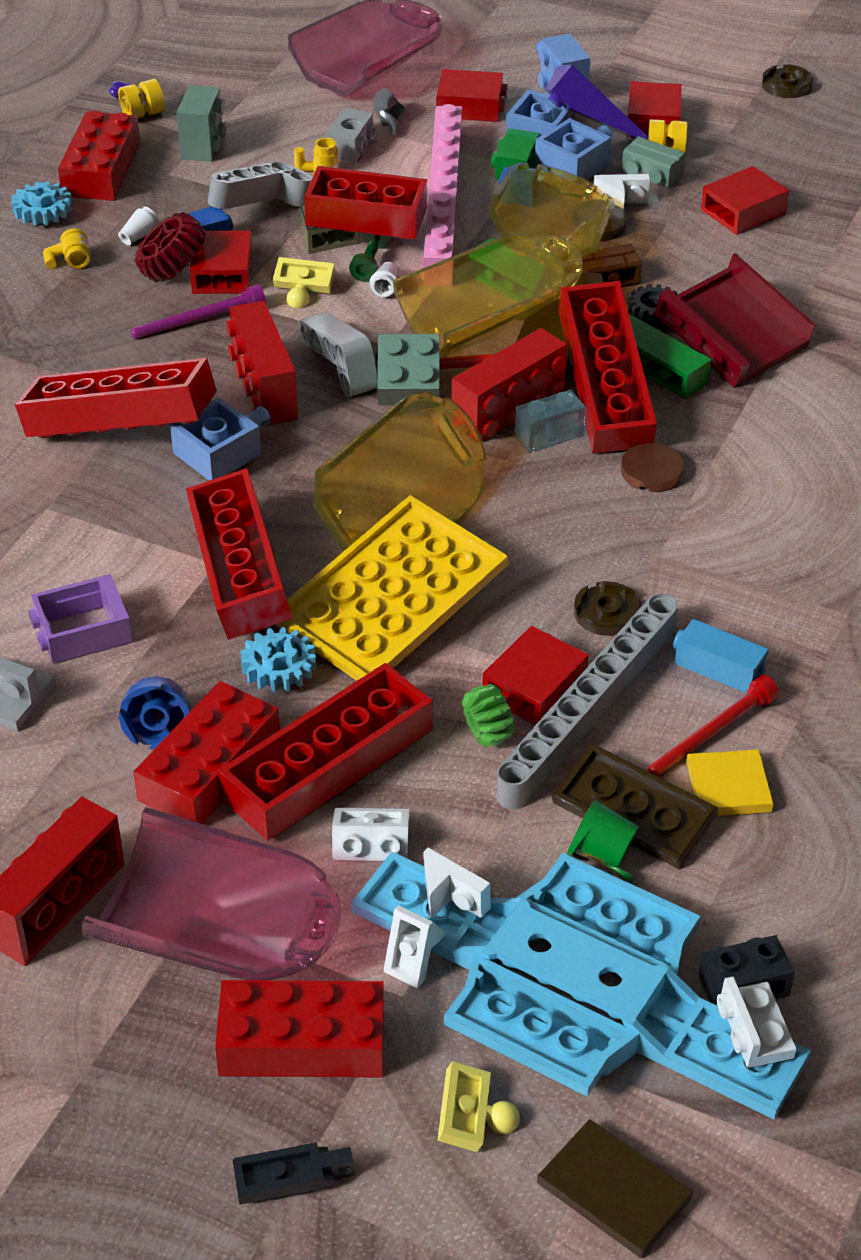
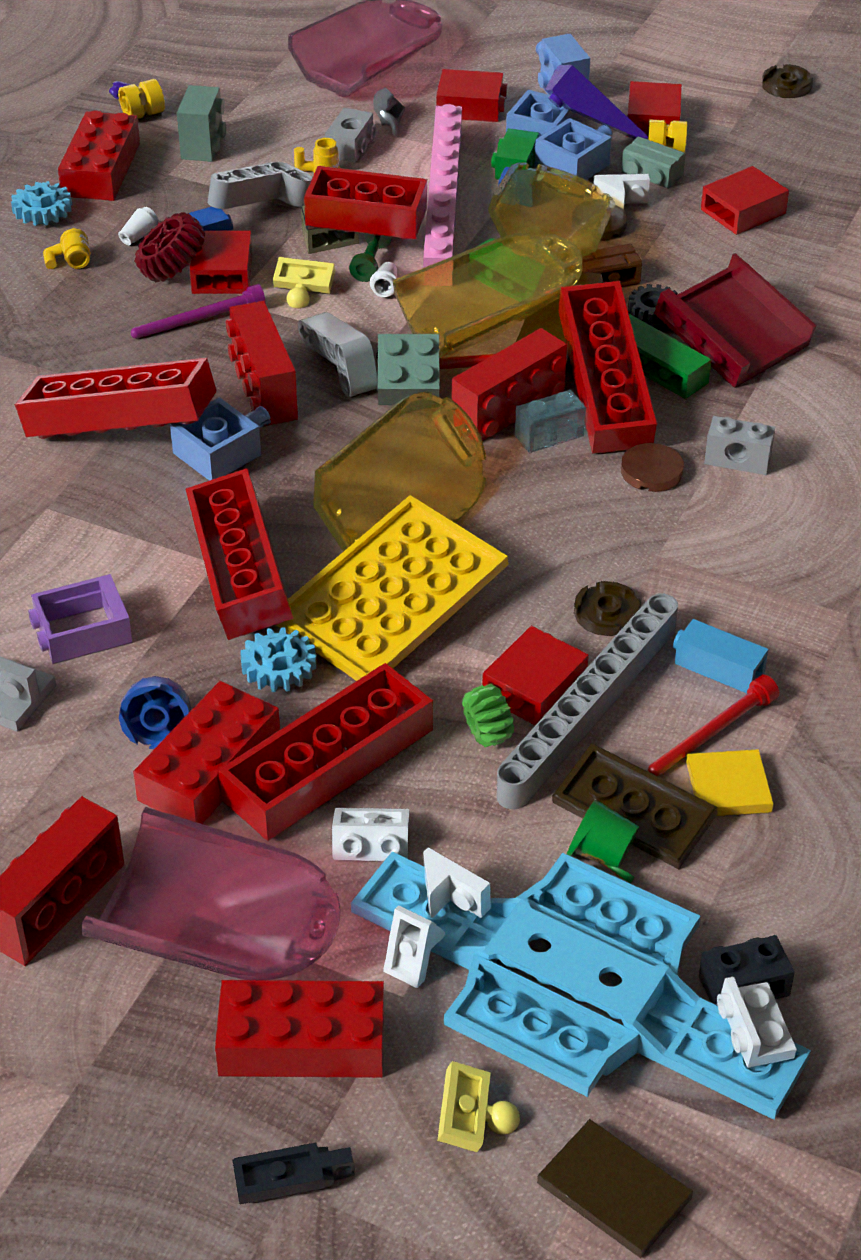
none -> light grey brick [704,416,775,475]

